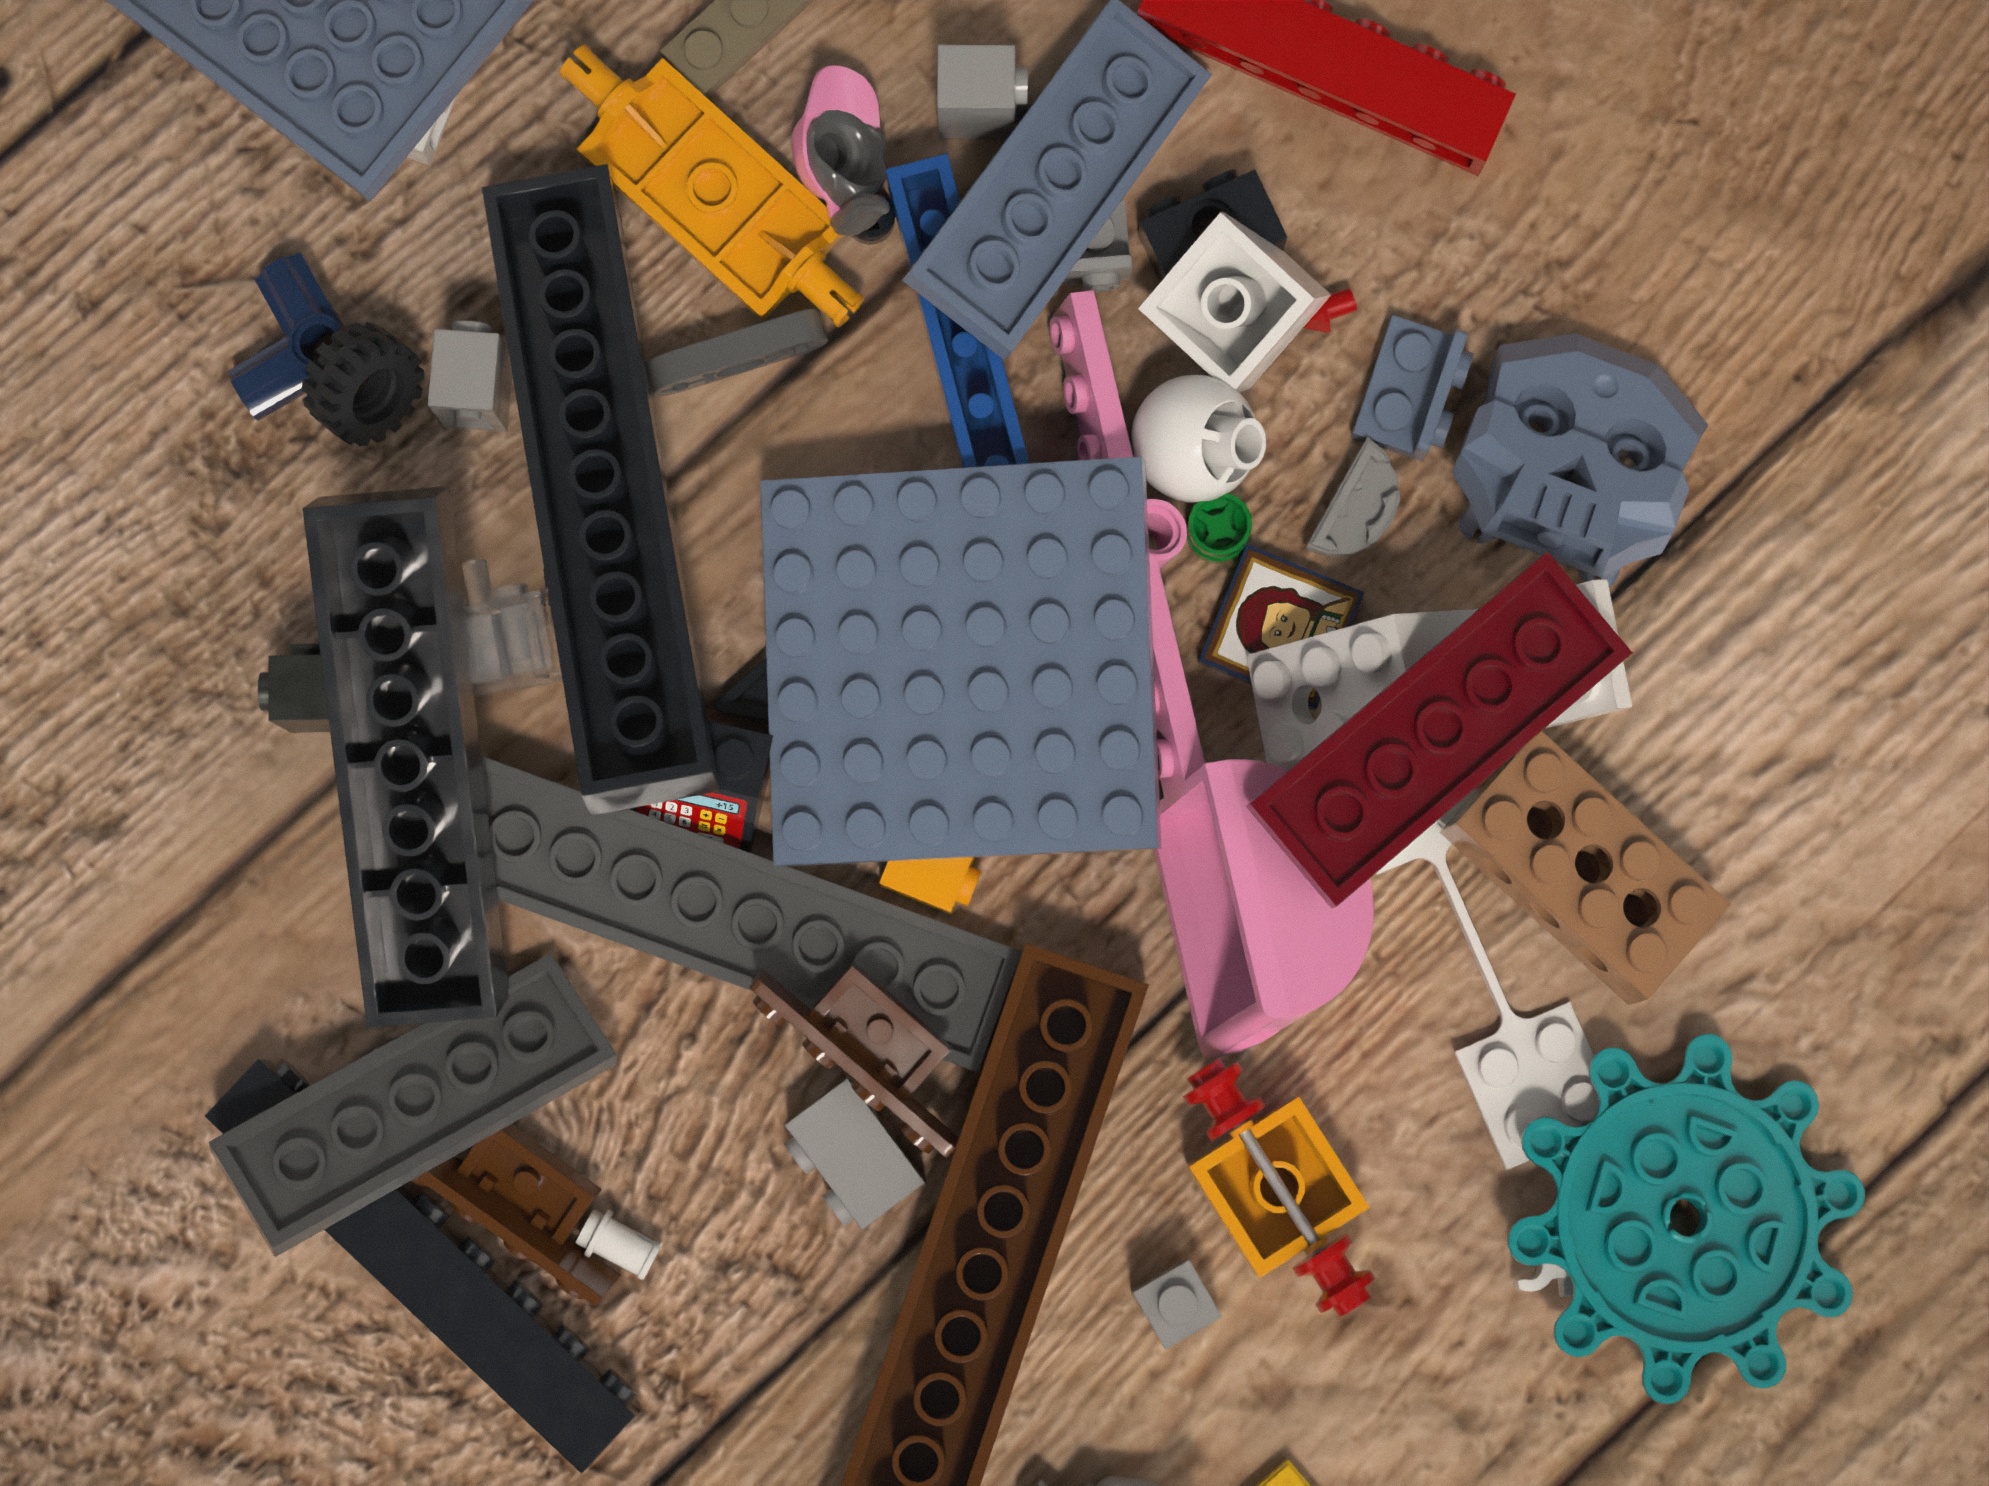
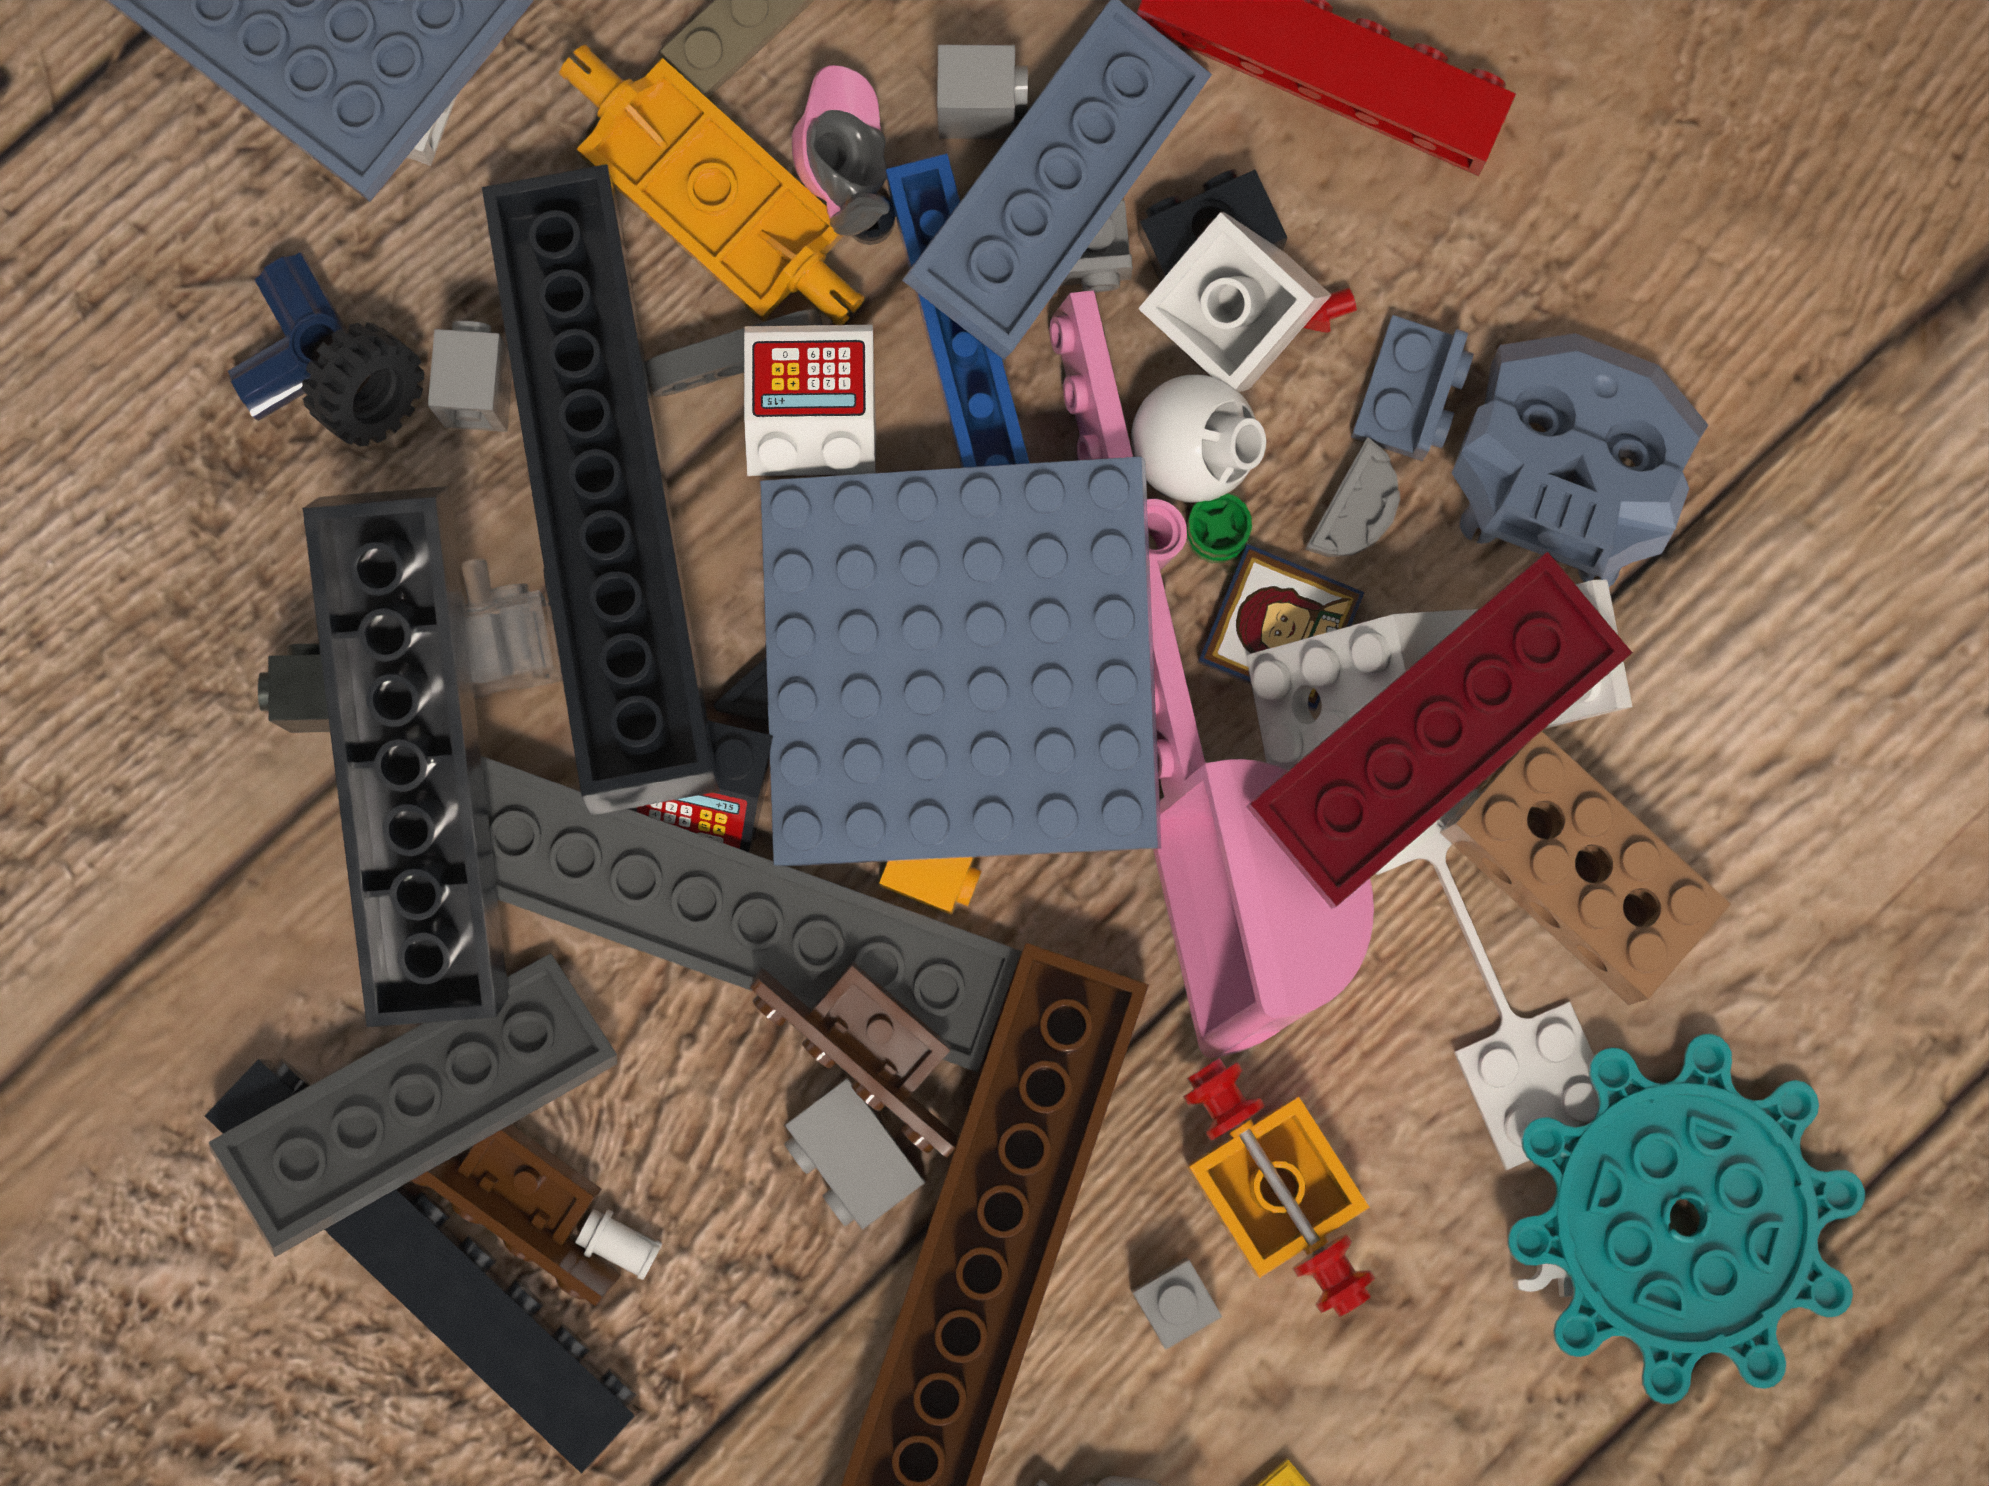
none -> slope [744,325,876,476]

